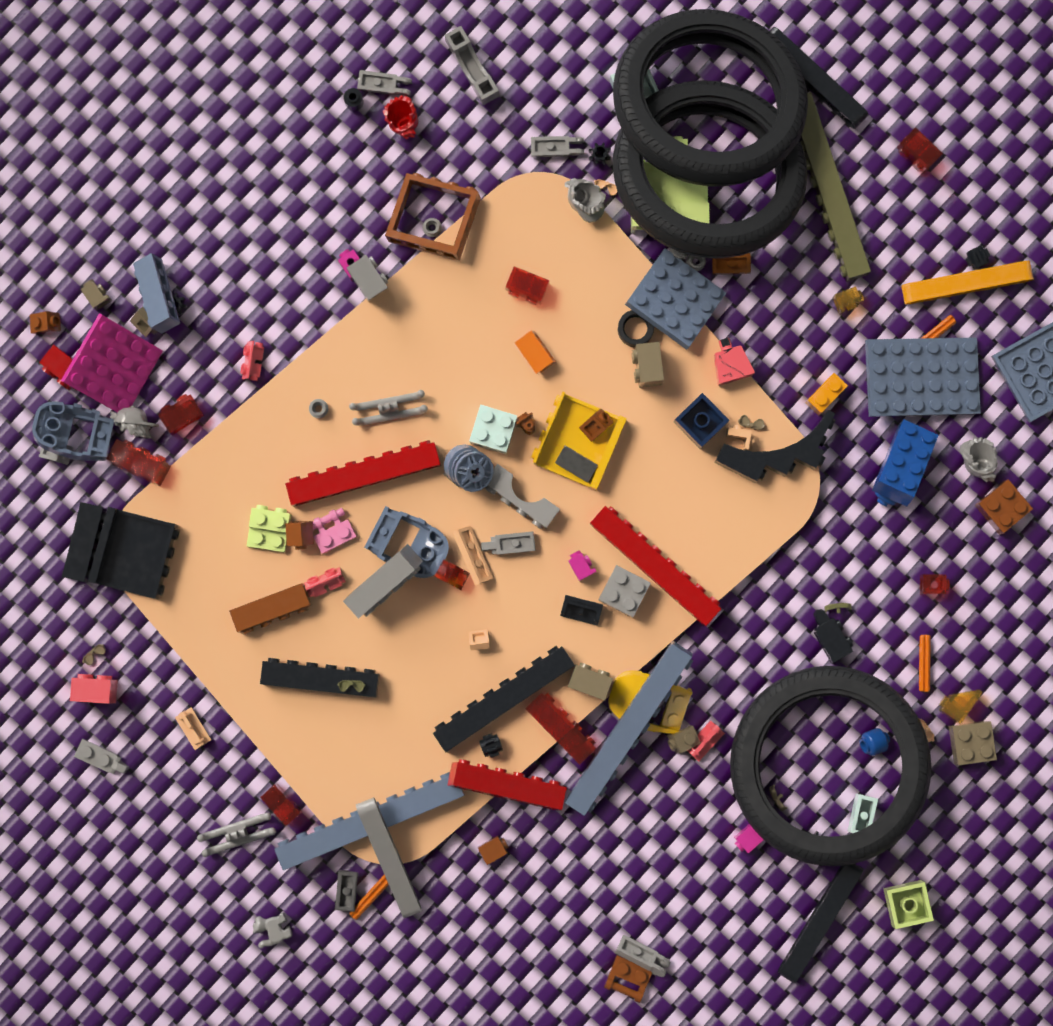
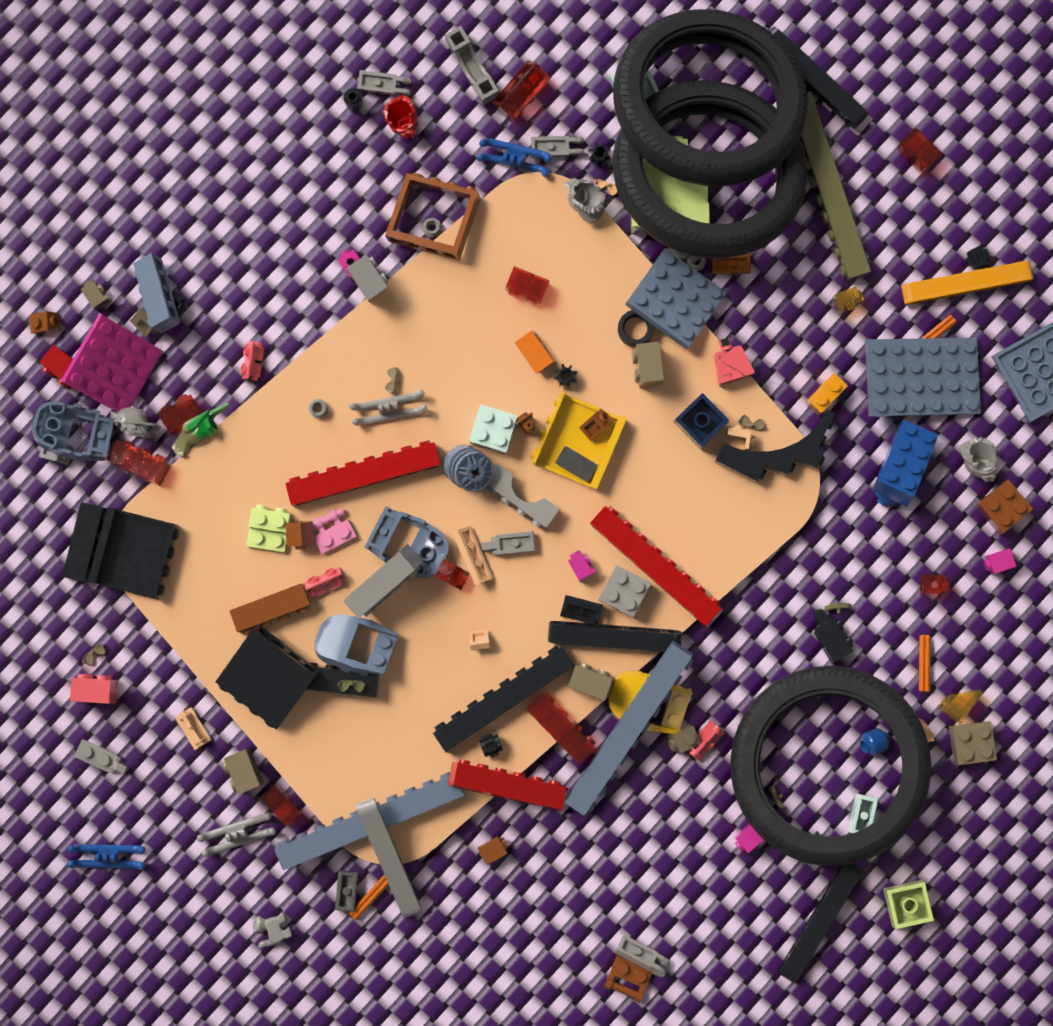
none -> blue piece [67,844,146,870]
none -> animal [172,403,230,457]
none -> black panel [215,625,320,729]
none -> dark tan brick [223,748,264,794]
none -> sand blue slope [314,614,398,679]
none -> dark tan piece [385,367,400,394]
none -> blue piece [477,138,552,177]
none -> clear red brick [492,60,550,121]
none -> black beam [547,621,682,652]
none -> black gear [554,364,577,388]
none -> dark pink brick [984,548,1016,574]

